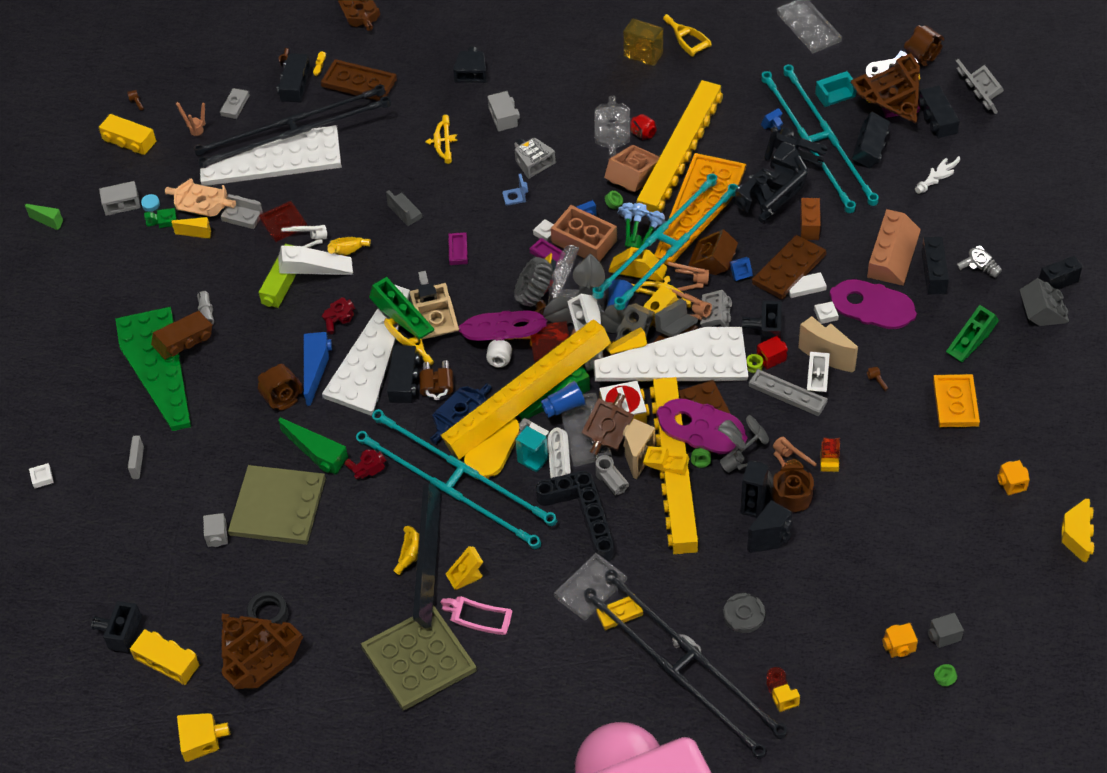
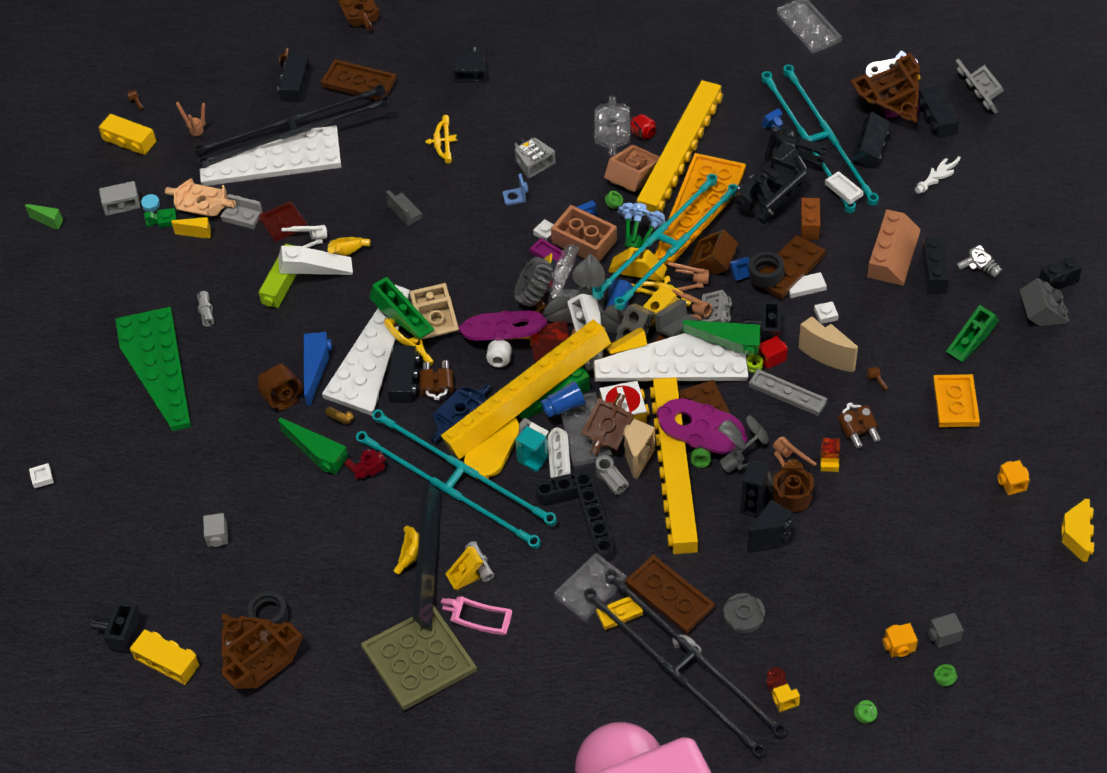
light grey tile [128,436,144,479] -> none
reddish brown brick [151,310,212,359] -> none
yellow torso [177,713,230,762] -> none
light grey plate [220,88,250,119] -> none
olive plate [228,465,326,545] -> none
yellow piece [313,51,326,76] -> none
dark red piece [322,298,355,334] -> none
black piece [418,271,437,303] -> none
magenta tile [448,232,468,265] -> none
light grey brick [487,91,520,131] -> none
clear yellow brick [623,18,663,66] -> none
yellow slope [643,446,690,475] -> none
yellow piece [663,14,712,56] -> none
white slope [807,352,830,392] -> none
teal panel [815,71,856,107] -> none
magenta piece [829,279,917,329] -> none
reddish brown brick [904,25,944,66] -> none
none -> pearl gold arm [325,407,354,425]
none -> light grey pin [465,541,494,582]
none -> reddish brown plate [625,555,715,634]
none -> green slope [682,320,760,355]
none -> black tyre [748,252,784,287]
none -> white tile [825,171,863,204]
none -> reddish brown piece [837,403,880,448]
none -> bright green tile [854,700,877,724]

